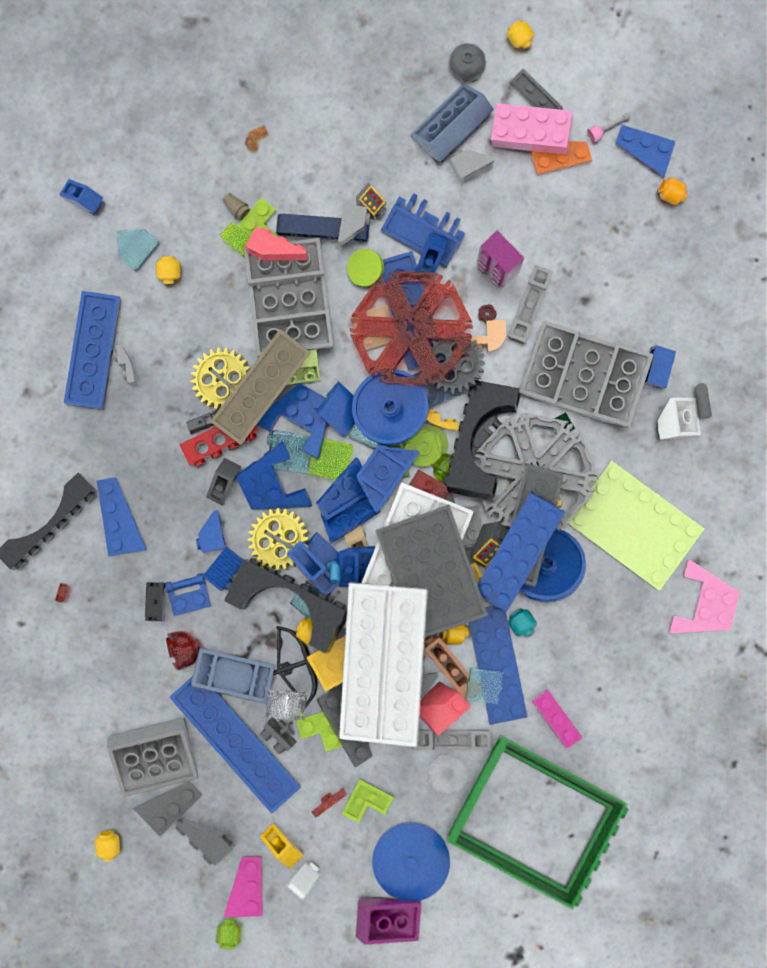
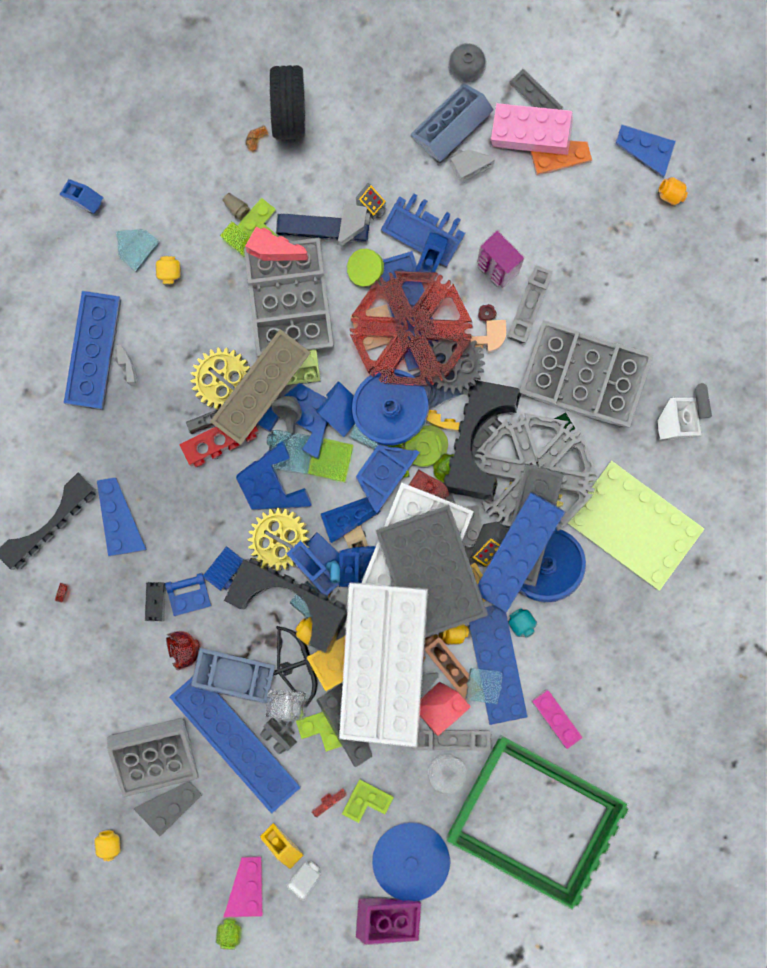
dark grey slope [175,817,235,866] -> none
slope [196,510,226,553] -> none
dark grey slope [206,458,241,506] -> none
blue wing [316,457,366,520] -> none
yellow head [507,19,535,49] -> none
hinge [587,113,630,143] -> none
blue hinge [644,345,676,388] -> none
bright pink wing [669,560,740,633] -> none
none -> black tyre [270,65,305,140]
none -> dark grey hat [272,396,302,435]

